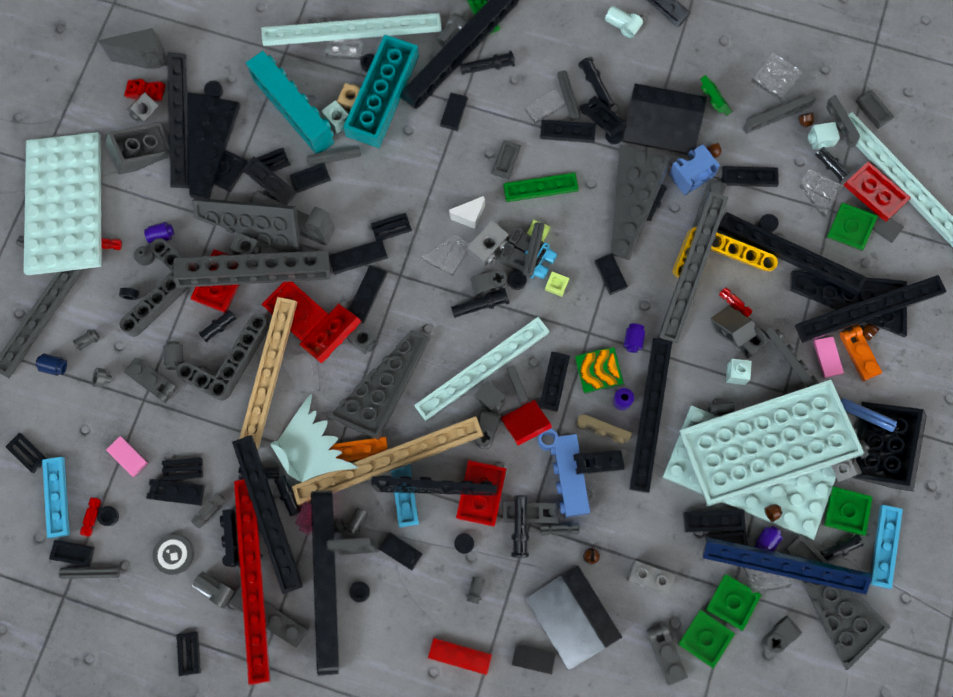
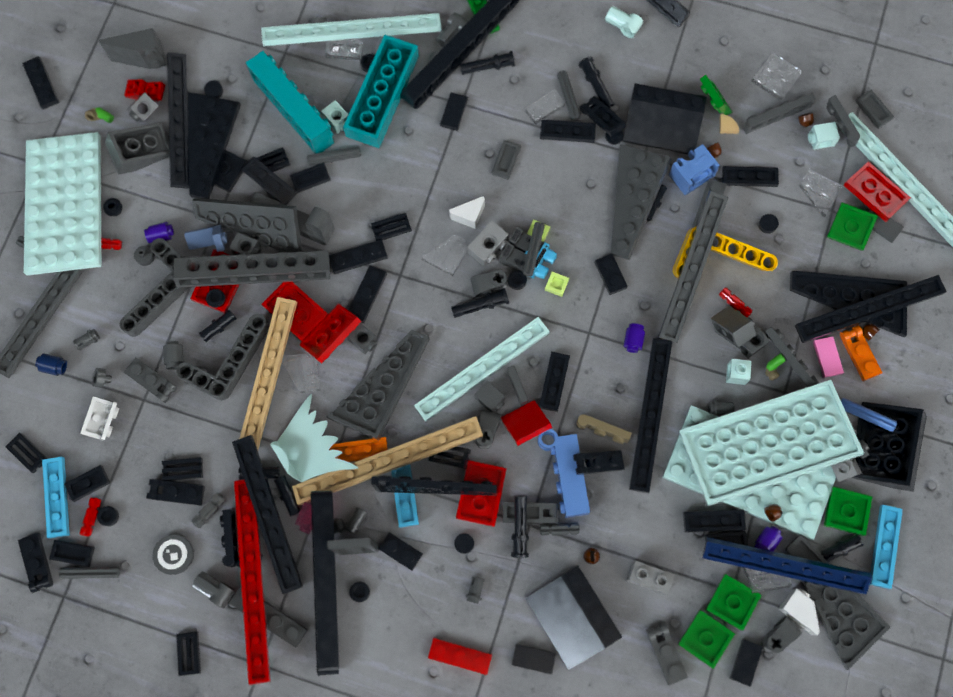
bright pink tile [106,436,148,477] -> none
black tile [119,288,139,300] -> none
tan brick [337,83,360,113] -> none
green tile [503,172,579,203] -> none
slope [575,347,624,394] -> none
dark purple brick [613,388,634,411] -> none
black plate [717,212,867,295] -> none
black pin [815,147,850,181] -> none
none -> black plate [18,533,53,593]
none -> black plate [22,56,60,110]
none -> black plate [64,465,110,502]
none -> white bracket [80,396,119,441]
none -> arm [85,107,114,123]
none -> black plate [103,198,122,216]
none -> sand blue bracket [184,225,228,252]
none -> black plate [206,289,226,308]
none -> black tile [428,446,471,469]
none -> tan tile [719,114,739,134]
none -> black tile [729,639,763,687]
none -> bright green arm [765,353,787,381]
none -> white slope [778,589,820,635]

